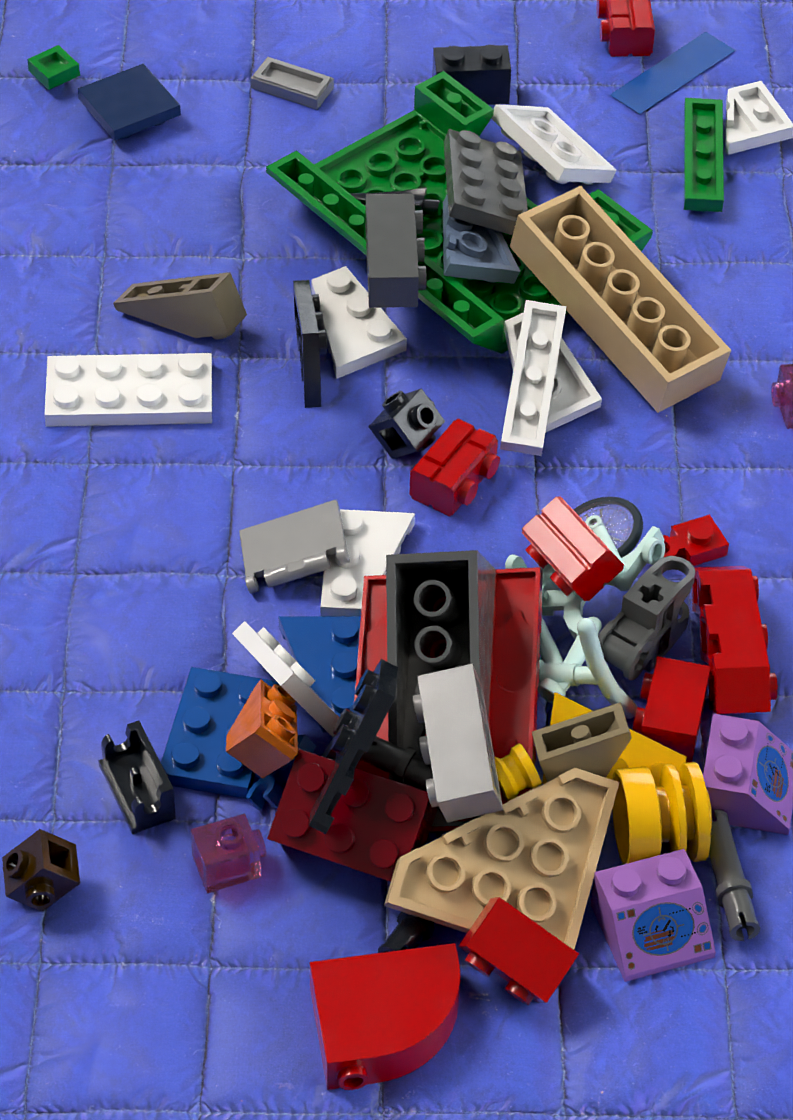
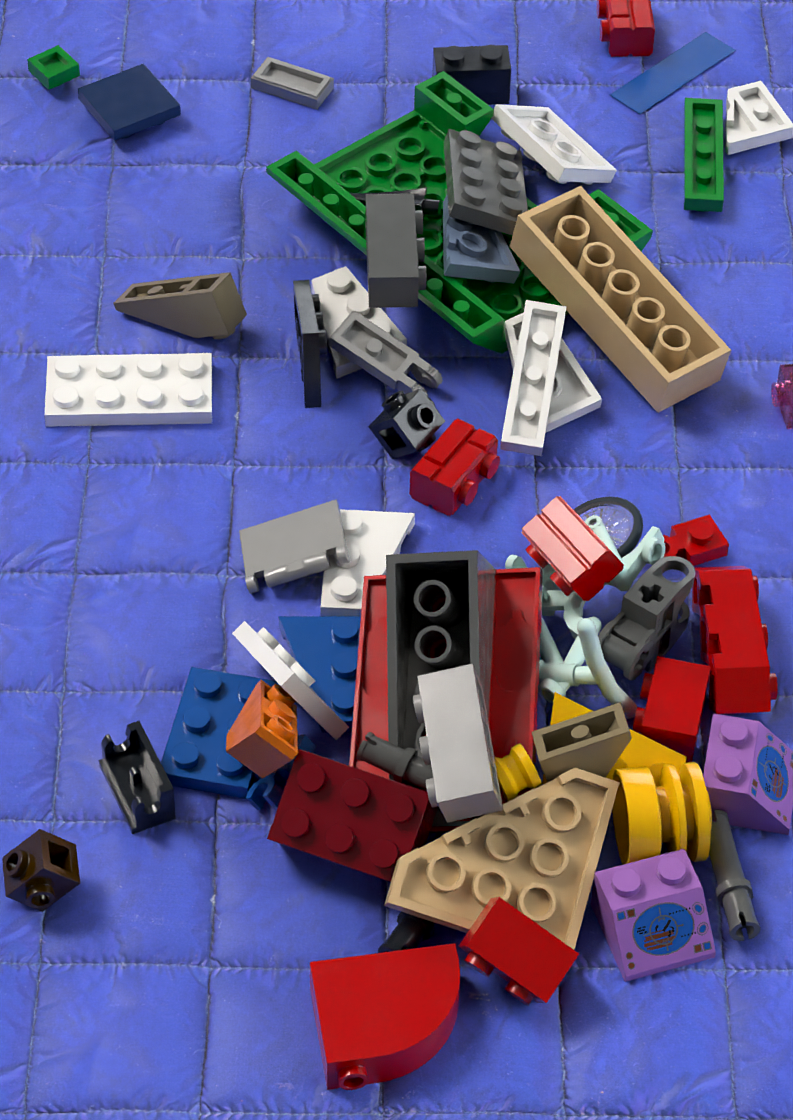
clear pink brick [191,813,266,893] -> none
black wing [309,659,398,834] -> none
none -> light grey hinge [328,311,443,396]

